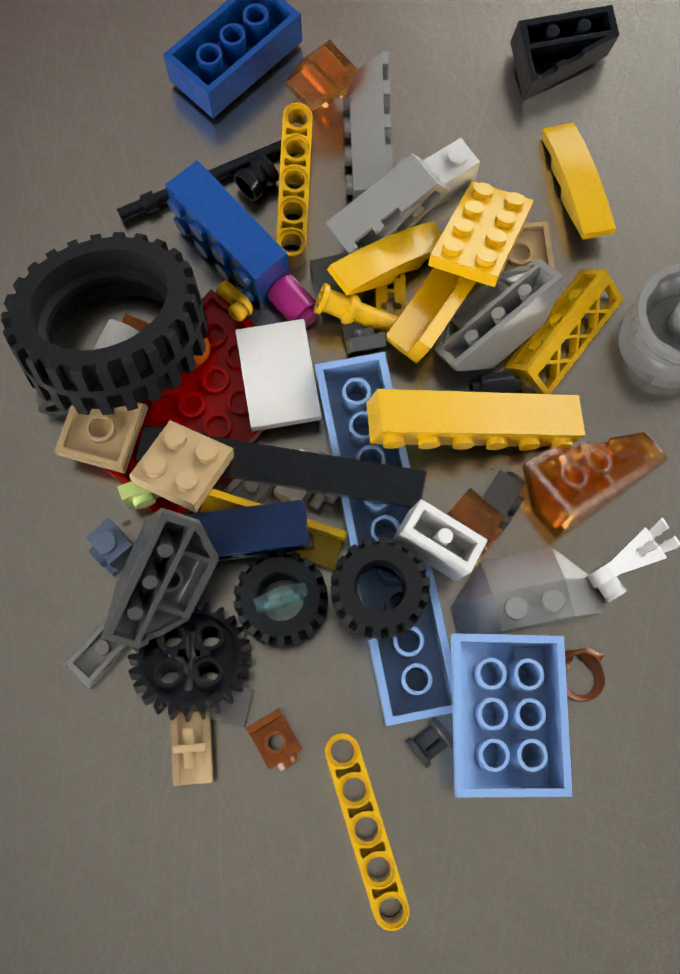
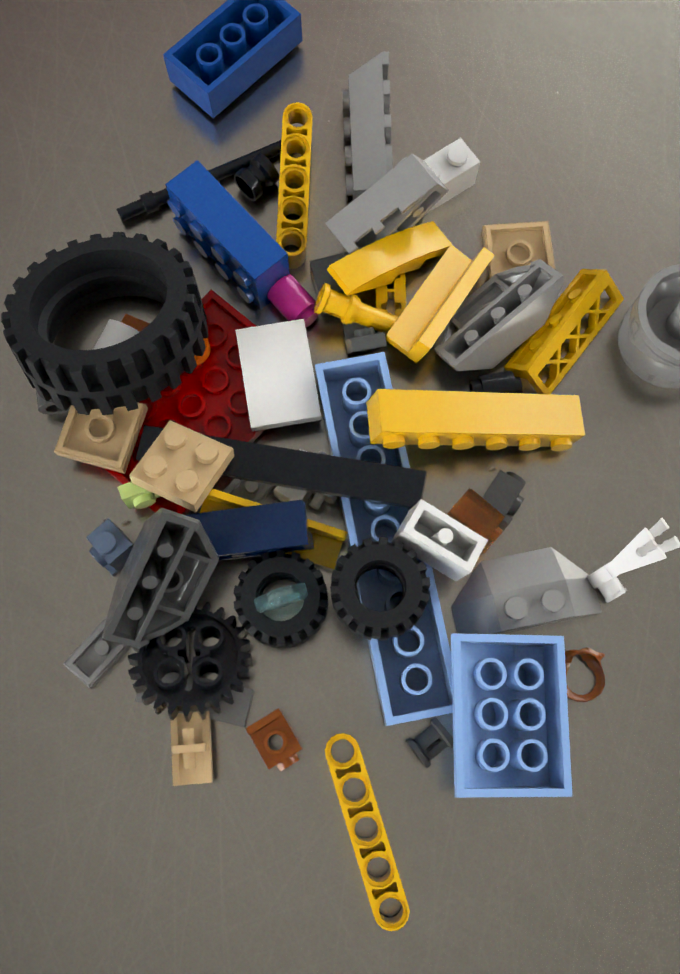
yellow arm [216,280,253,321] -> none
clear orange brick [284,39,358,111] -> none
yellow plate [428,181,534,287] -> none
black wedge [510,5,619,101] -> none
clear orange wedge [522,432,669,540] -> none
yellow slope [542,122,616,240] -> none

